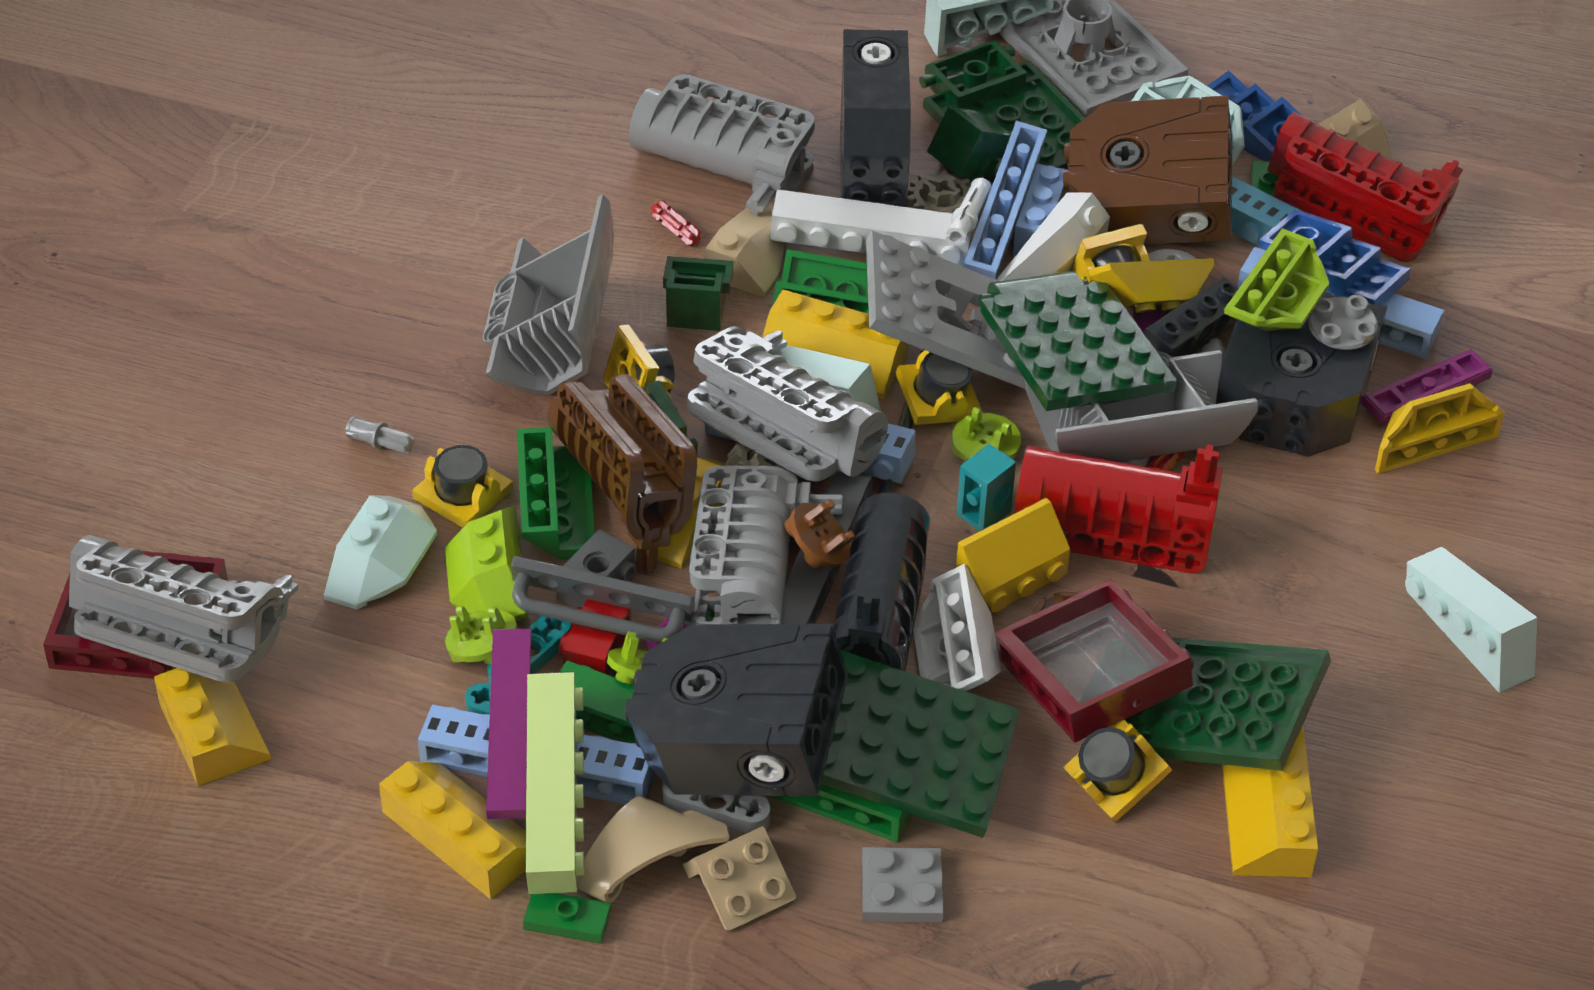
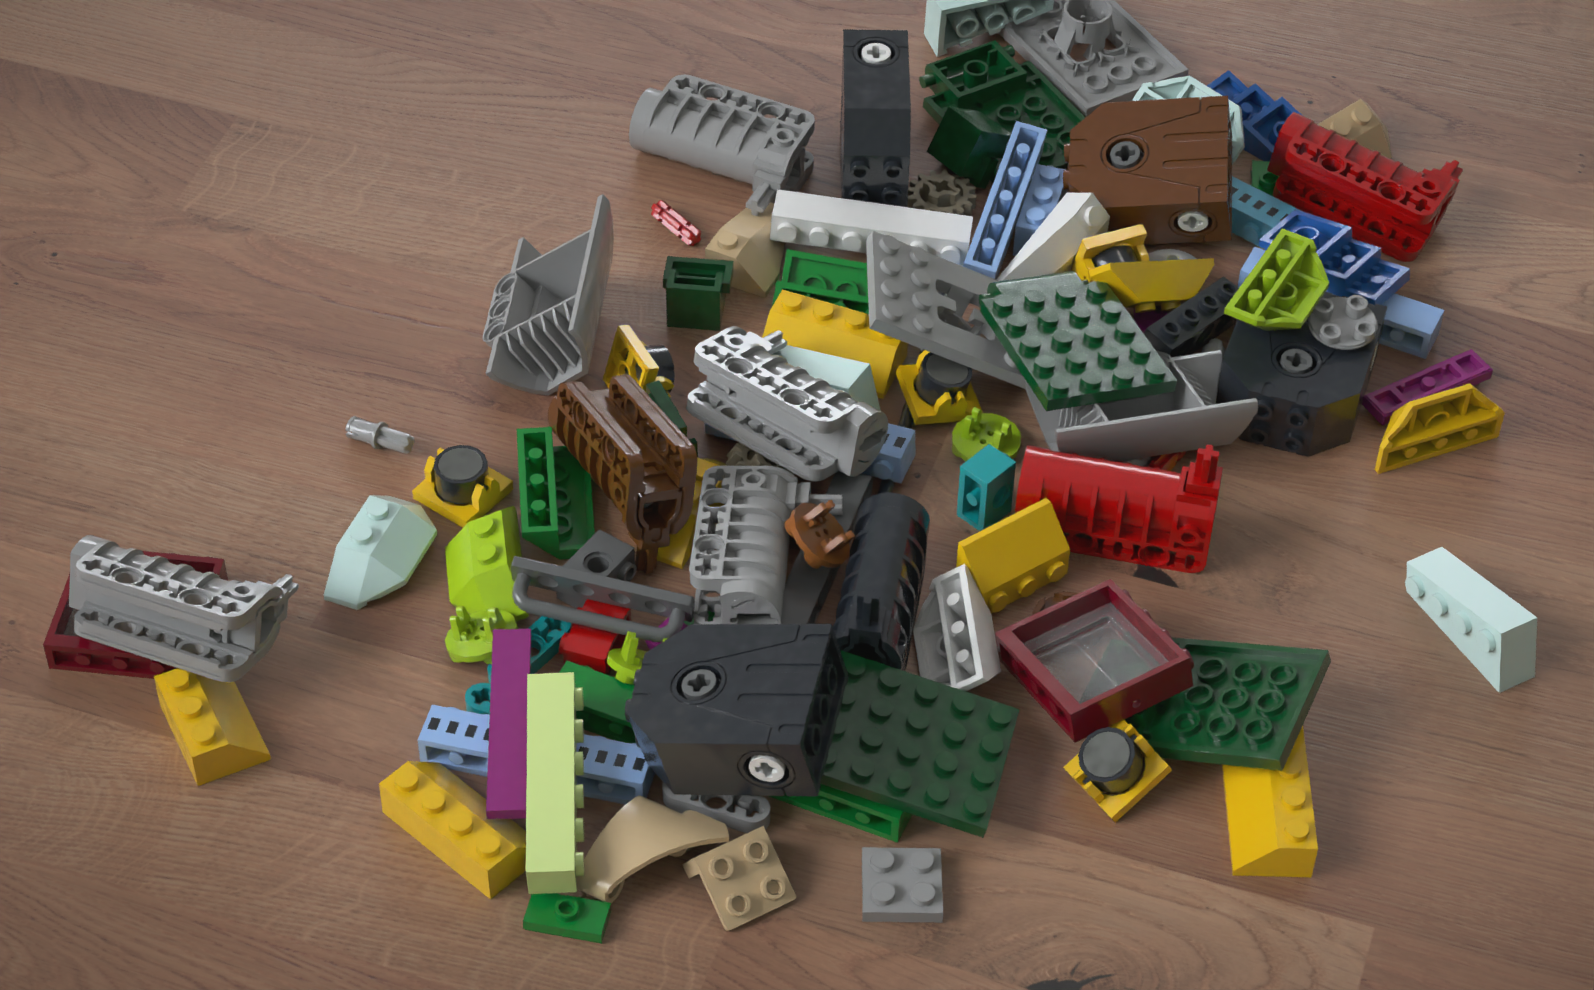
white pin [945,178,991,246] -> none

